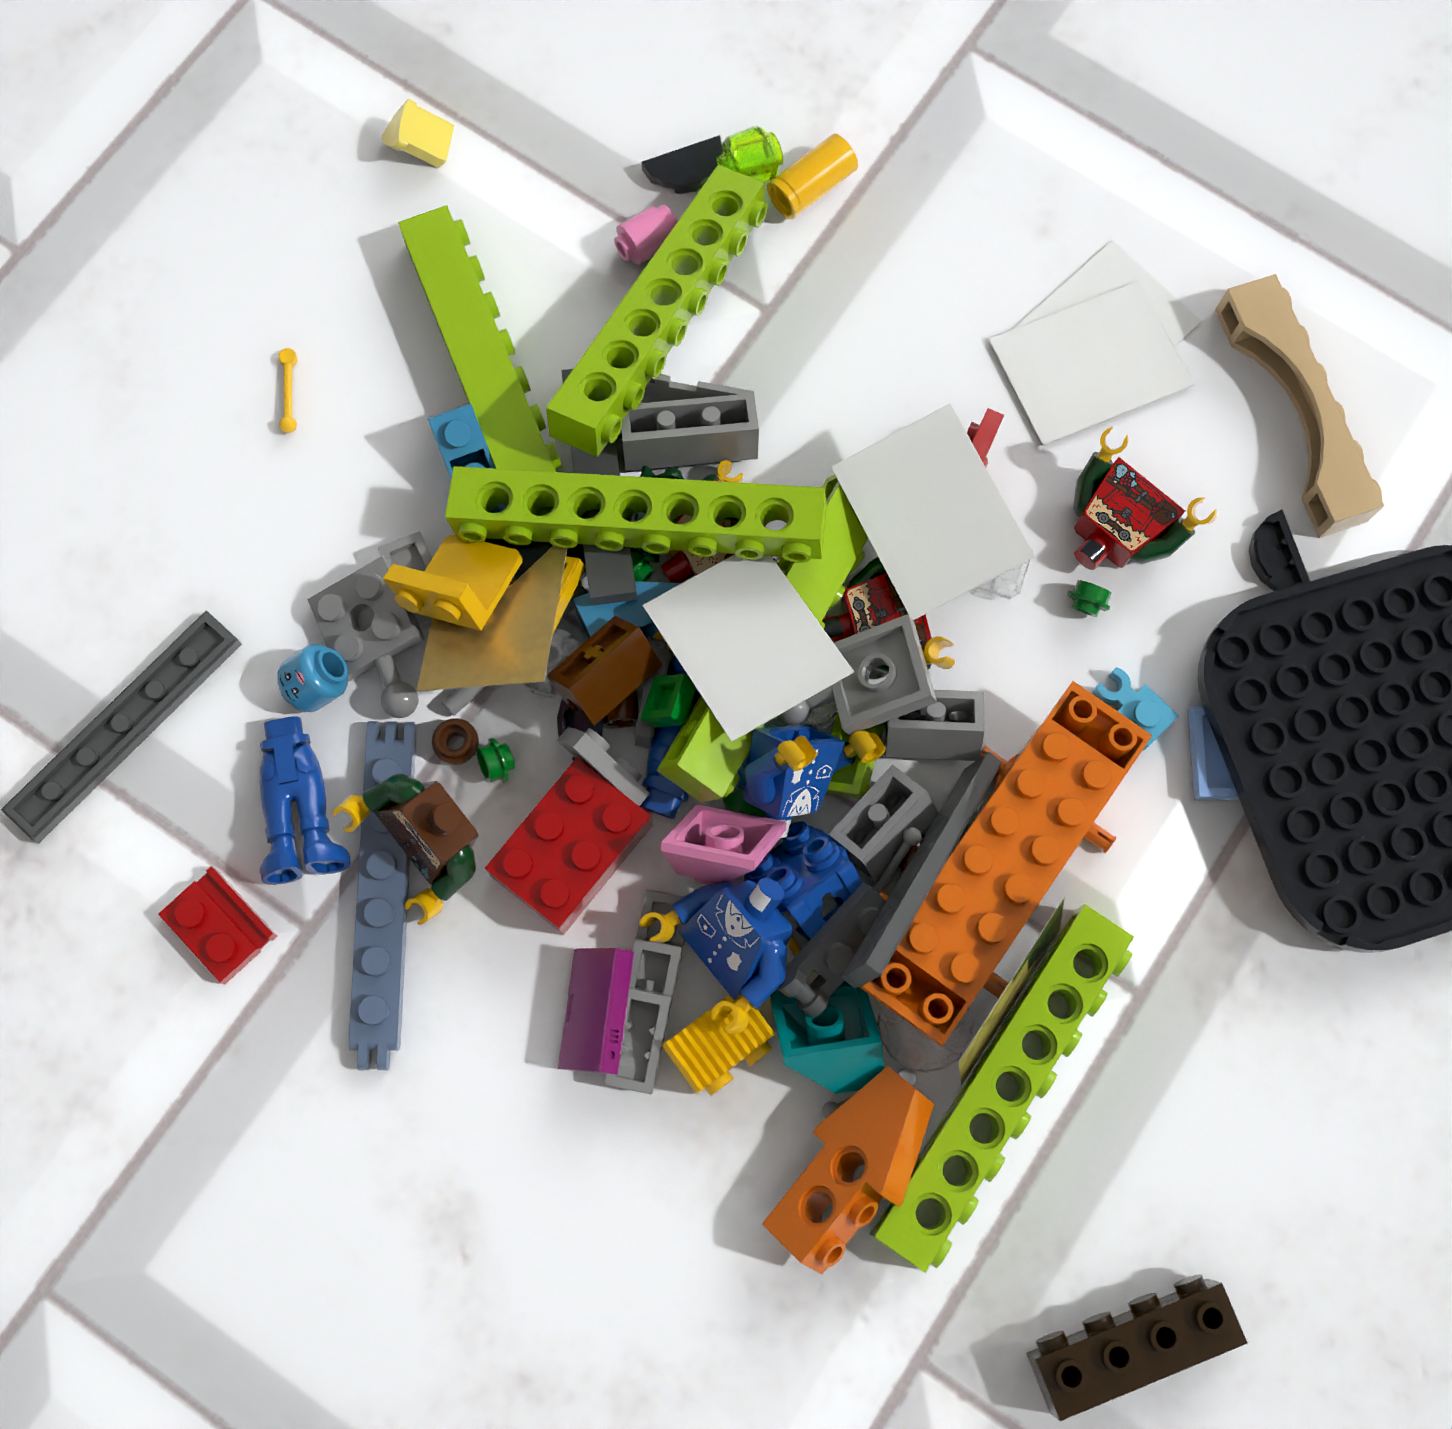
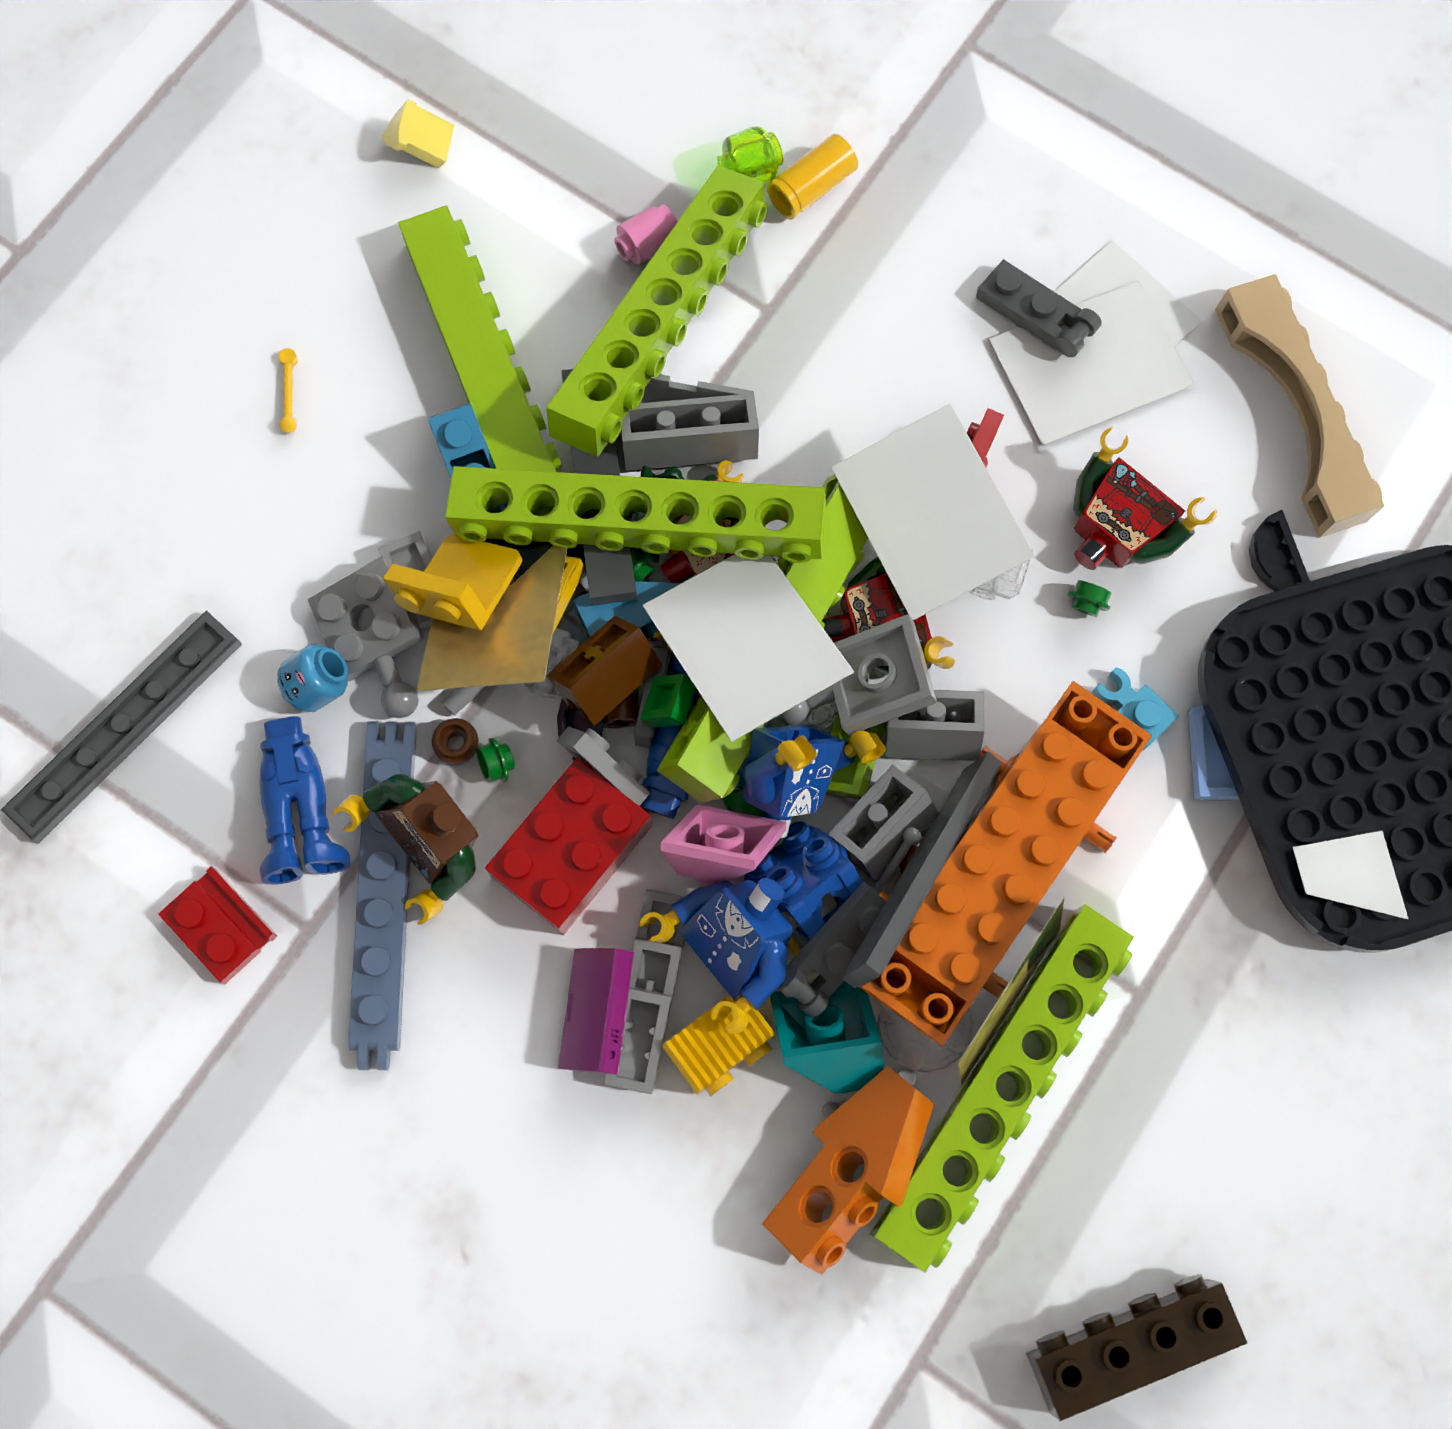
black tile [641,135,723,194] -> none
none -> dark grey plate [976,259,1102,358]
none -> white sticker [1293,831,1408,919]

